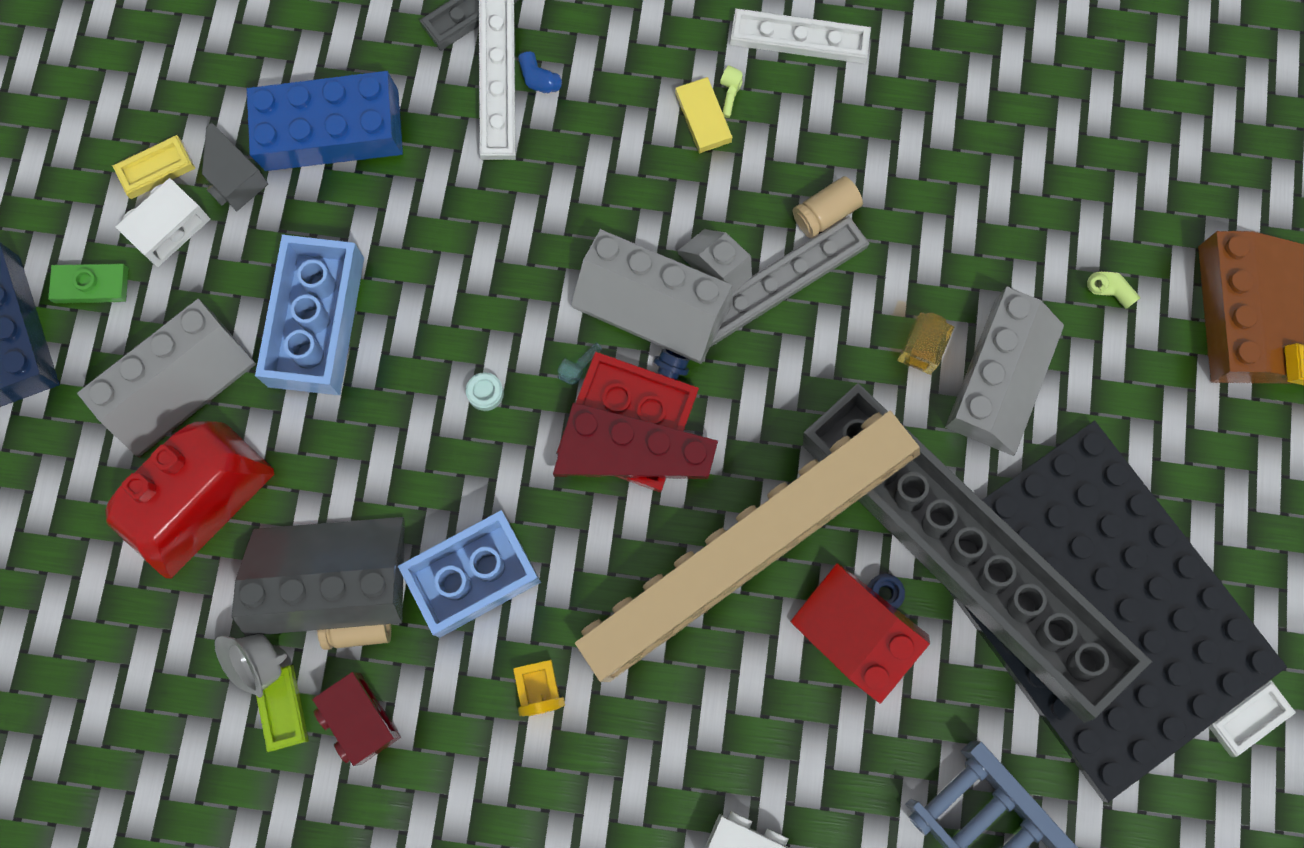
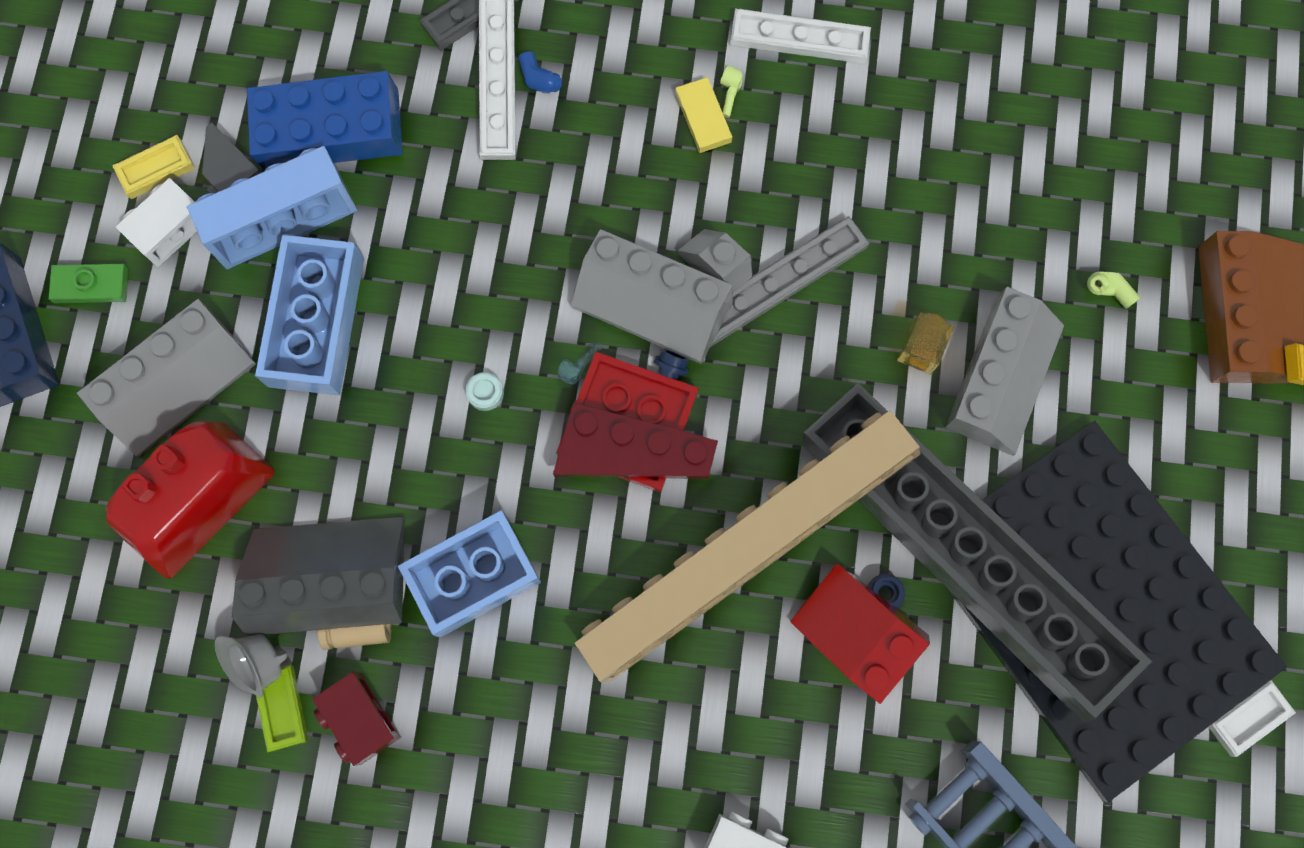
yellow tile [513,660,565,716] -> none
tan piece [793,176,863,238] -> none
none -> light blue brick [186,146,358,269]

